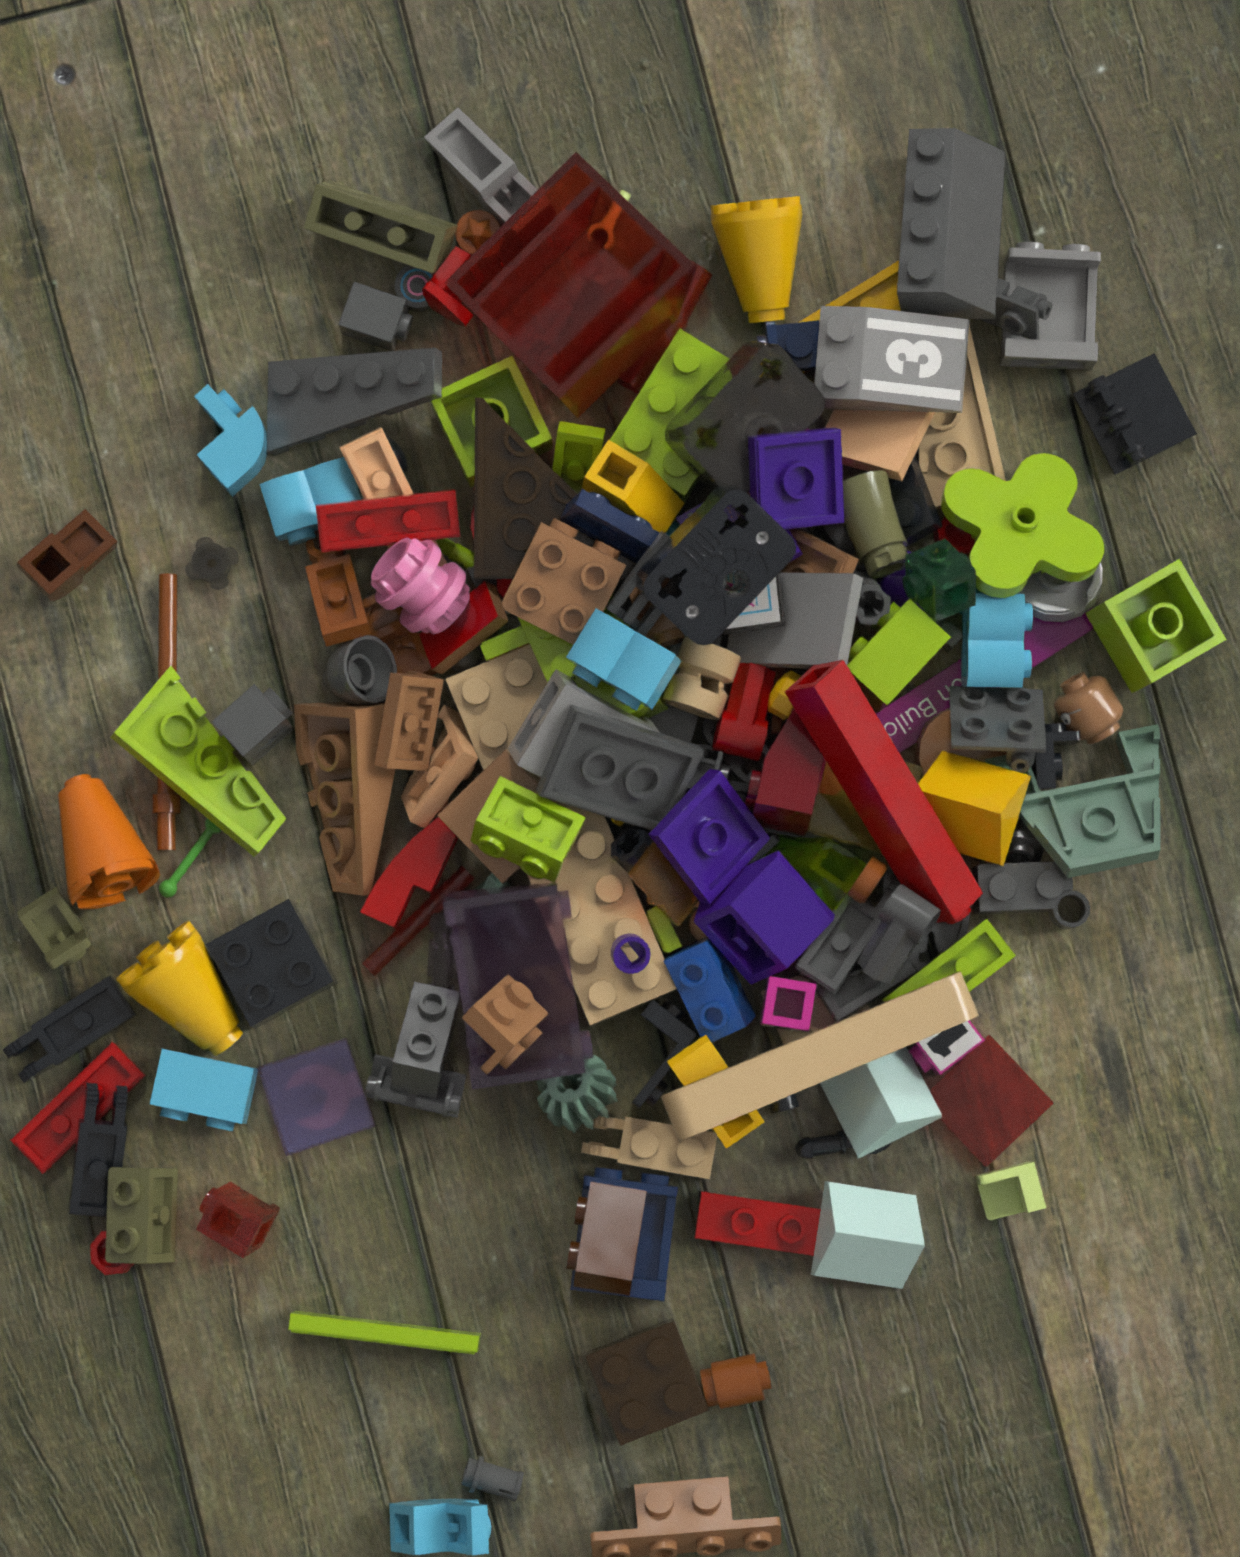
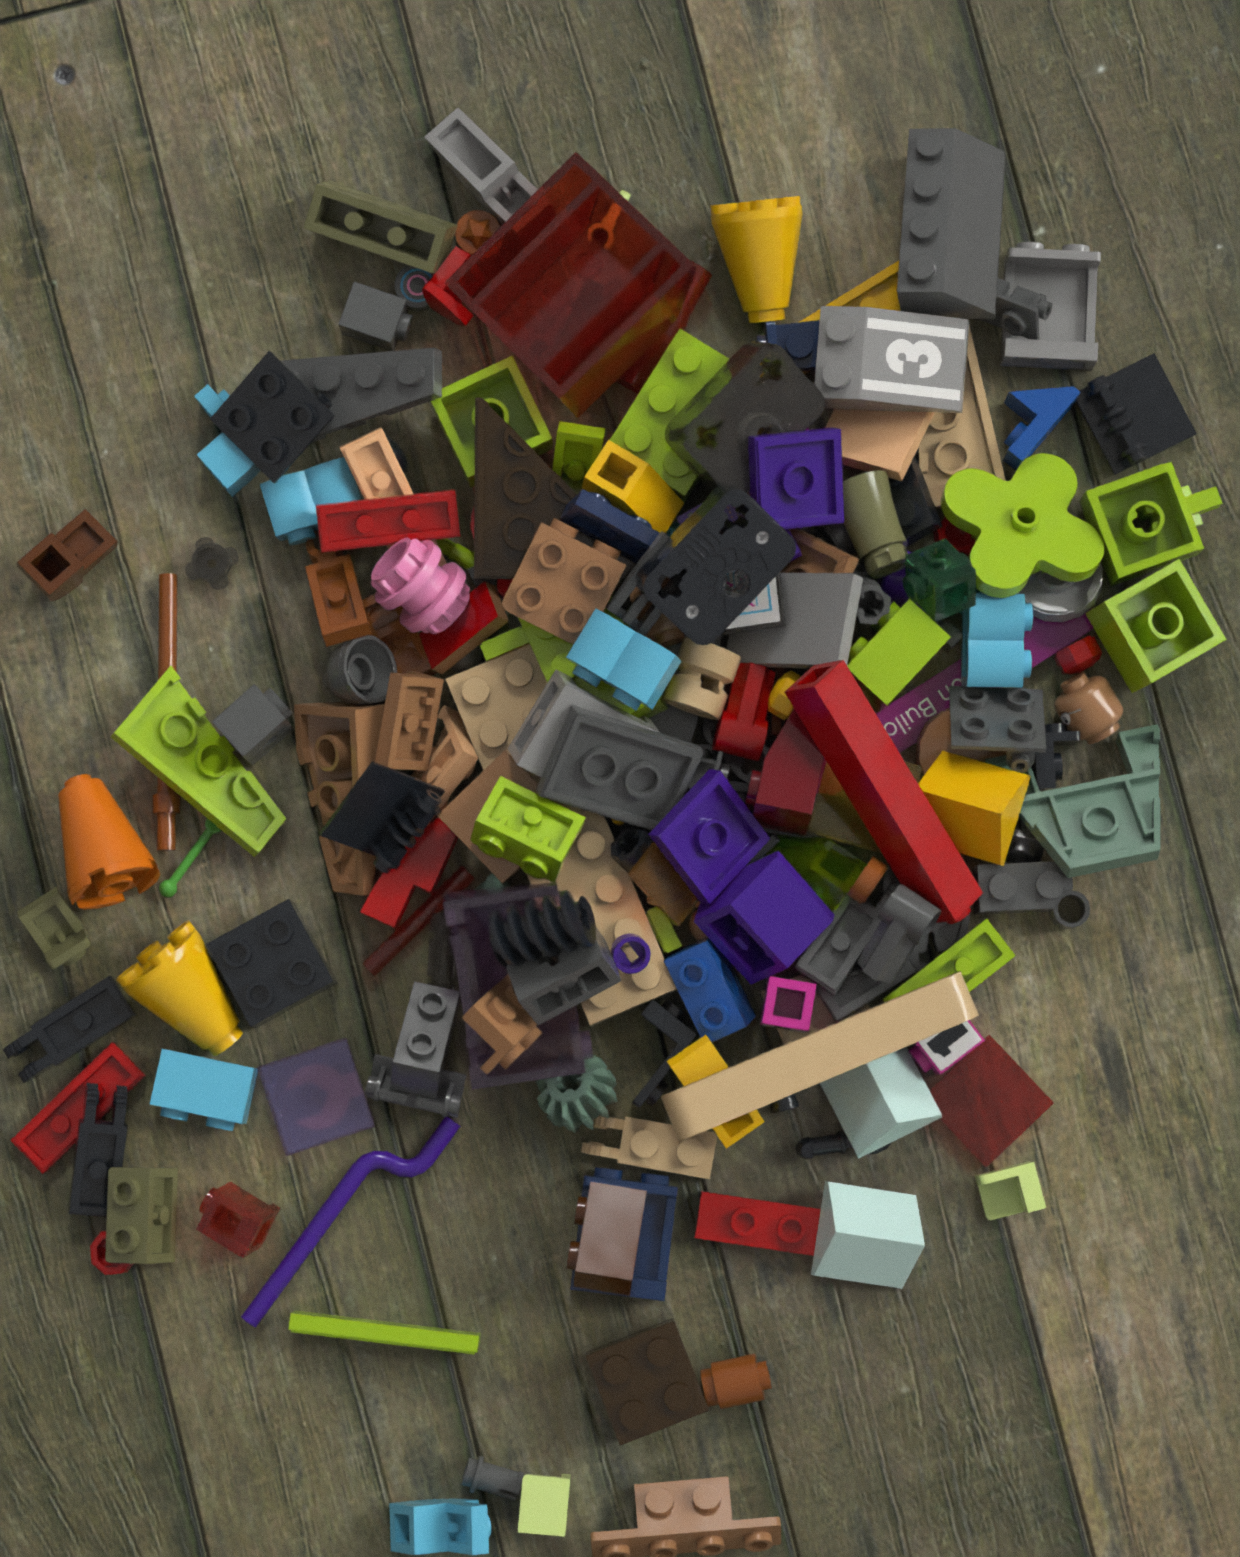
none -> black hinge [210,351,335,483]
none -> dark purple piece [241,1116,461,1328]
none -> black hinge [319,761,445,873]
none -> black piece [489,890,596,968]
none -> dark grey brick [506,928,622,1025]
none -> yellowish green panel [518,1474,571,1537]
none -> blue slope [1003,386,1081,471]
none -> red tile [1054,635,1102,675]
none -> lime hinge [1079,462,1223,586]

